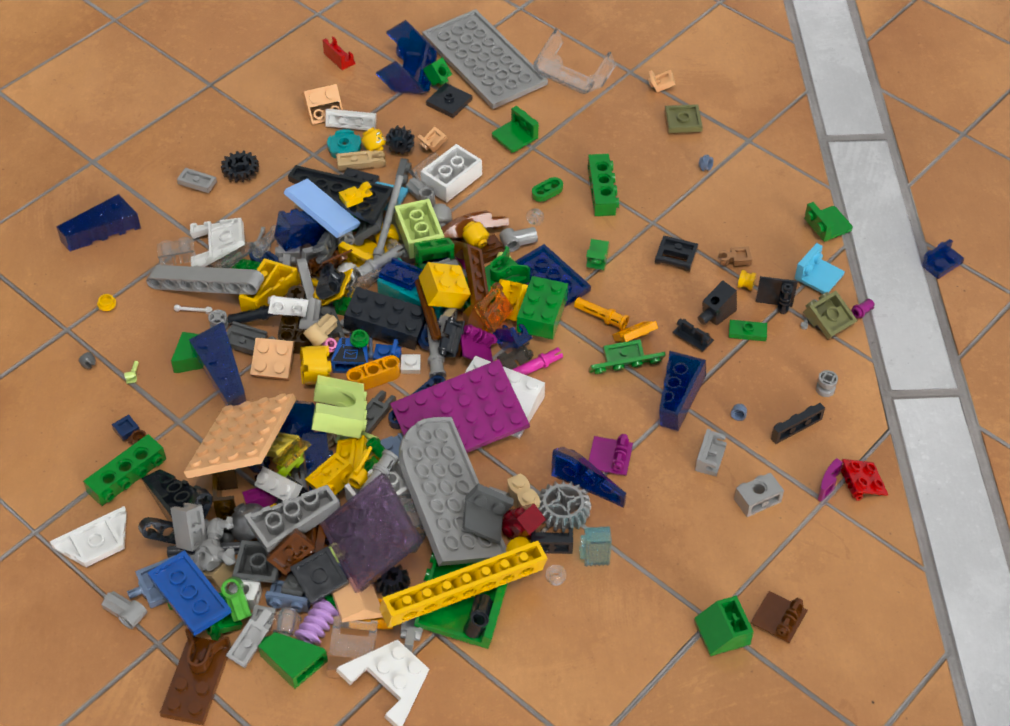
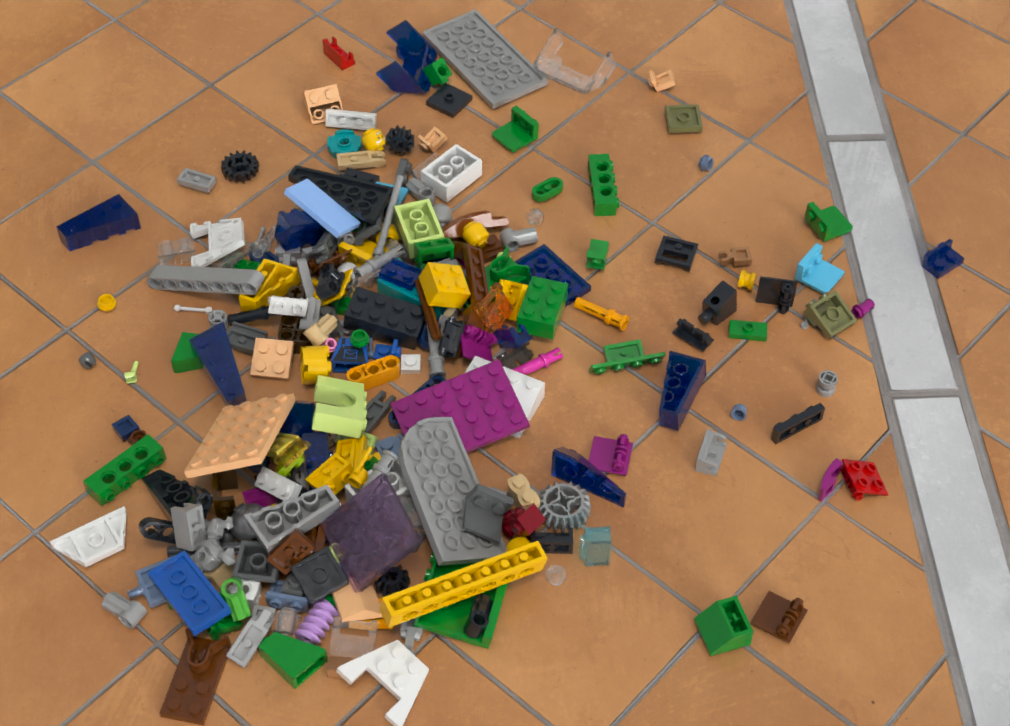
yellow plate [339,182,372,208] -> none
green pin [366,437,385,460] -> none
light orange plate [612,321,658,342] -> none
light grey brick [734,472,784,517] -> none

